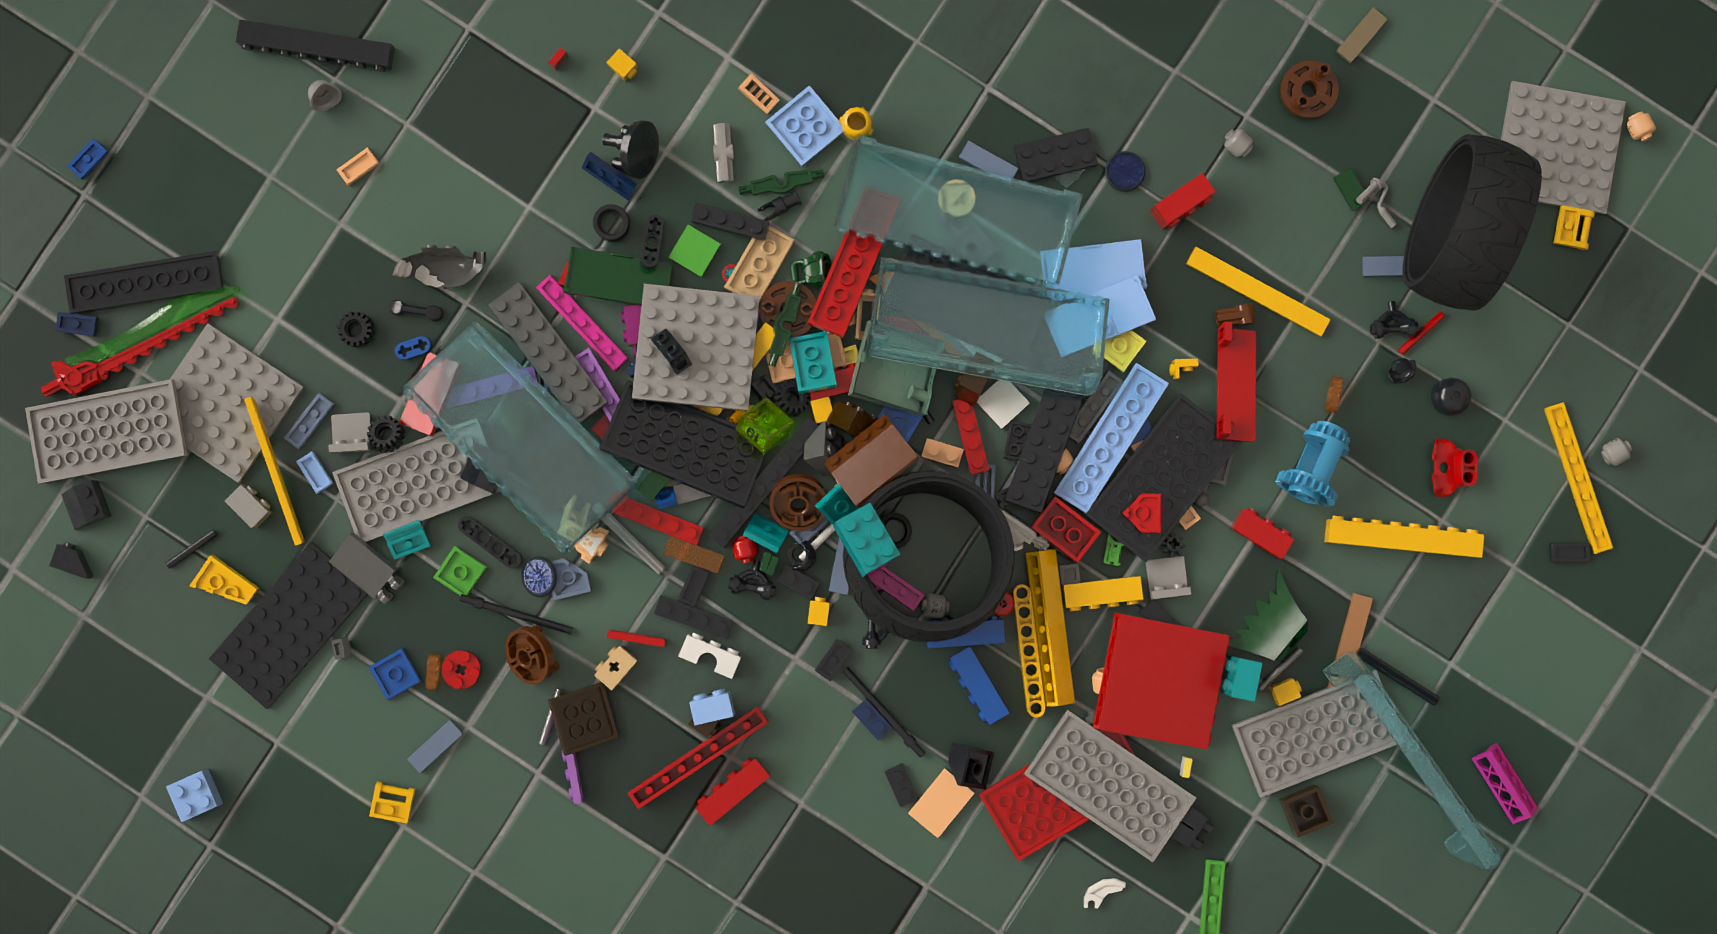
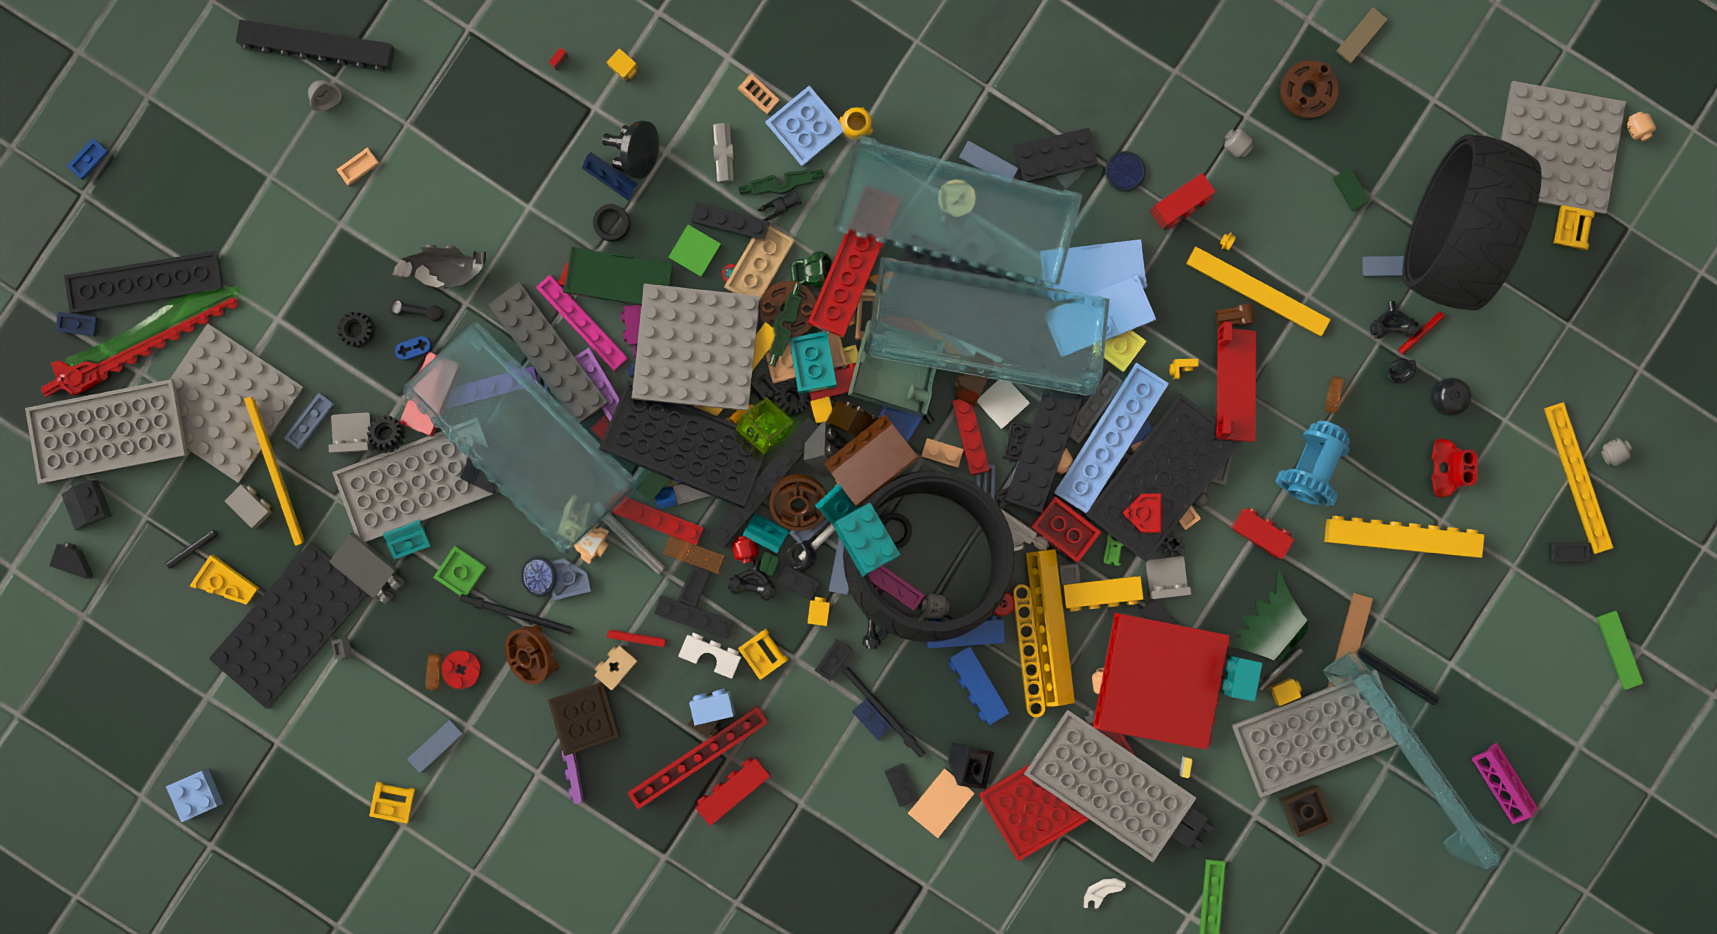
light blue tile [296,451,334,494] -> none
blue tile [369,648,422,701] -> none
black beam [458,516,522,568] -> none
flat silver bar [539,688,564,746] -> none
black beam [640,215,664,270] -> none
black bracket [651,329,692,375] -> none
light grey piece [1356,178,1397,228] -> none
none -> yellow plate [738,628,789,680]
none -> yellow plate [1220,232,1236,251]
none -> bright green tile [1596,611,1643,690]

